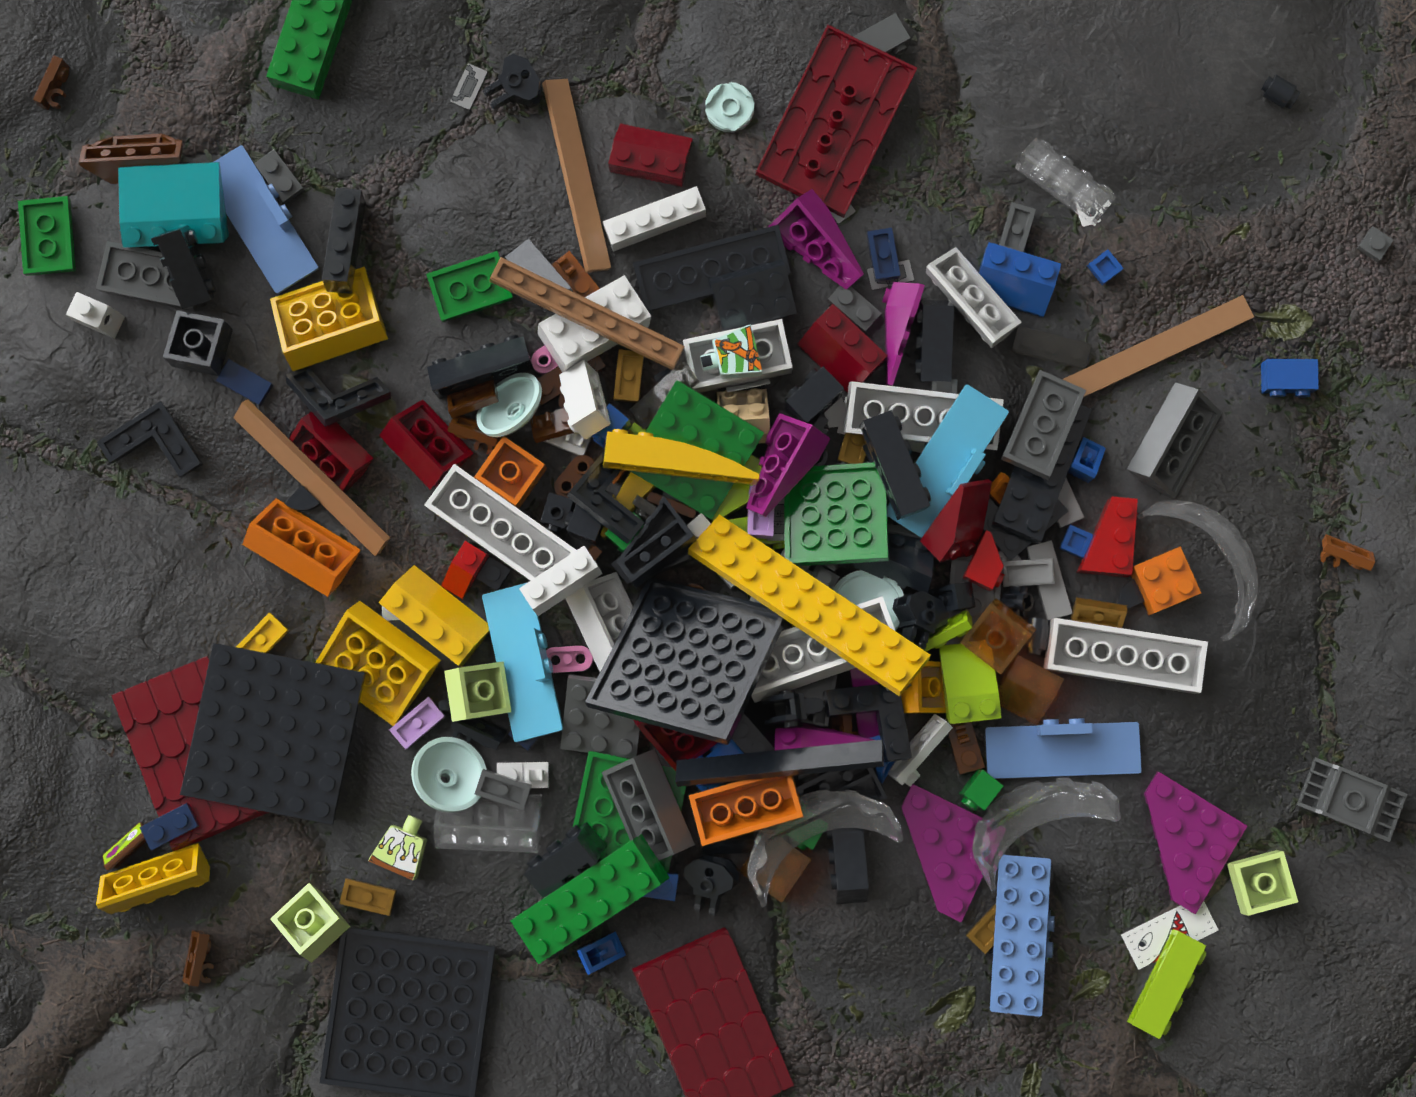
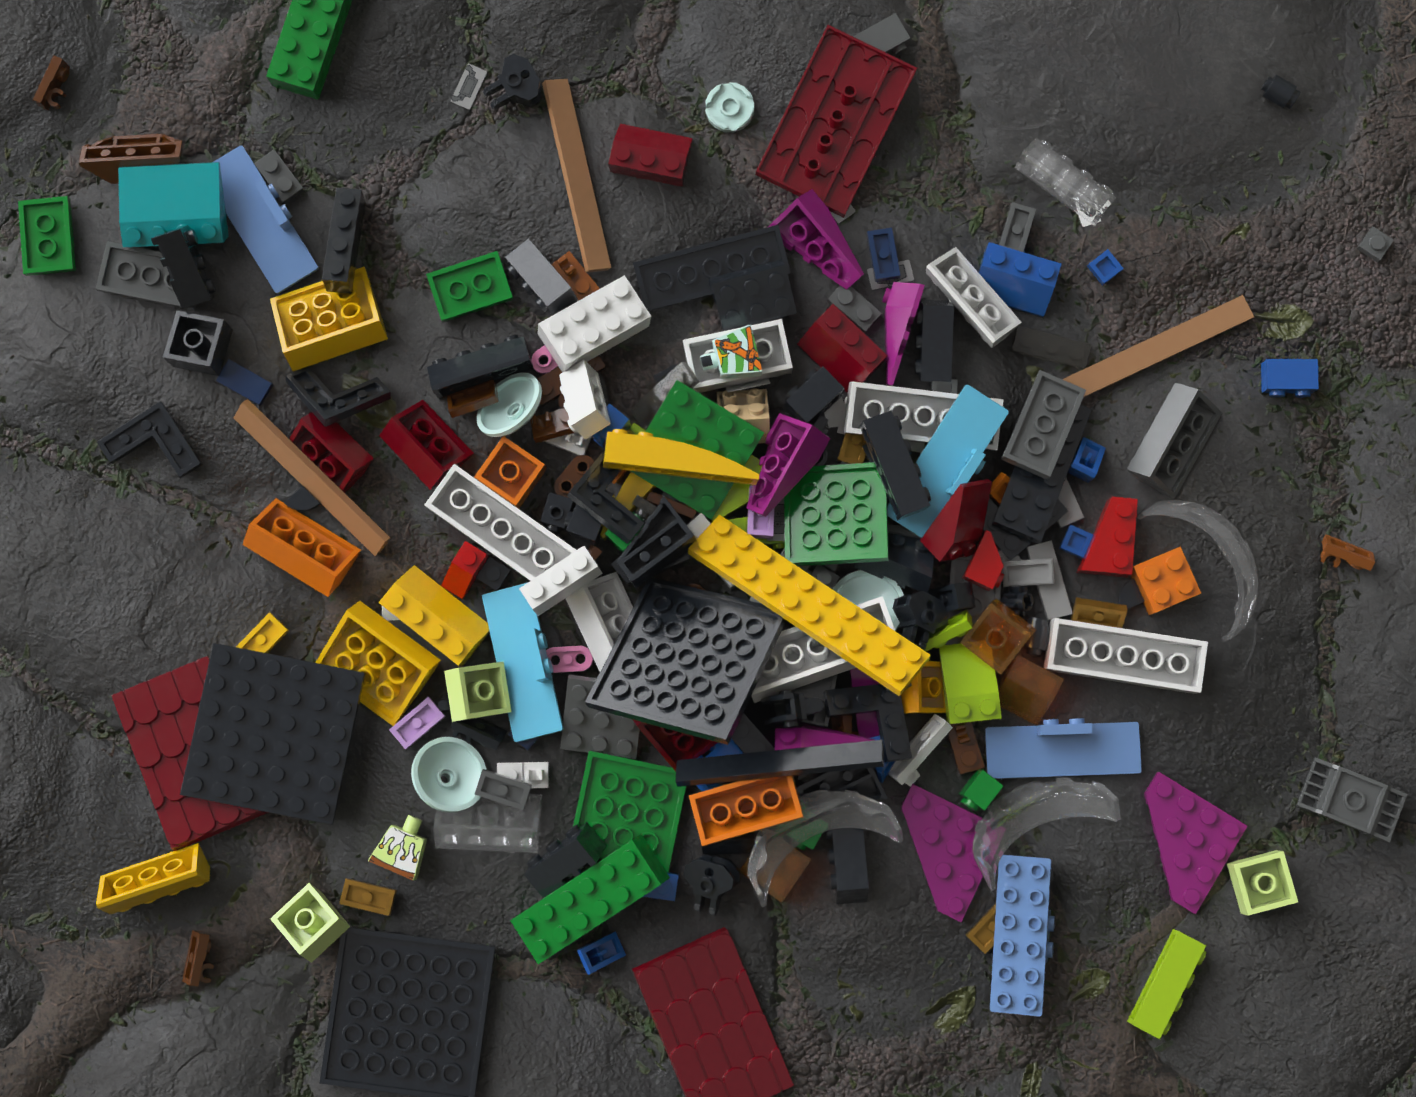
white torso [66,292,125,339] -> none
slope [102,822,146,870] -> none
dark blue plate [139,803,200,851] -> none
reddish brown plate [448,415,502,455] -> none
medium nougat tile [489,257,685,370] -> none
dark grey slope [602,749,695,860] -> none
white brick [603,186,706,251] -> none
pearl gold plate [613,350,644,403] -> none
white sticker [1121,901,1218,970] -> none

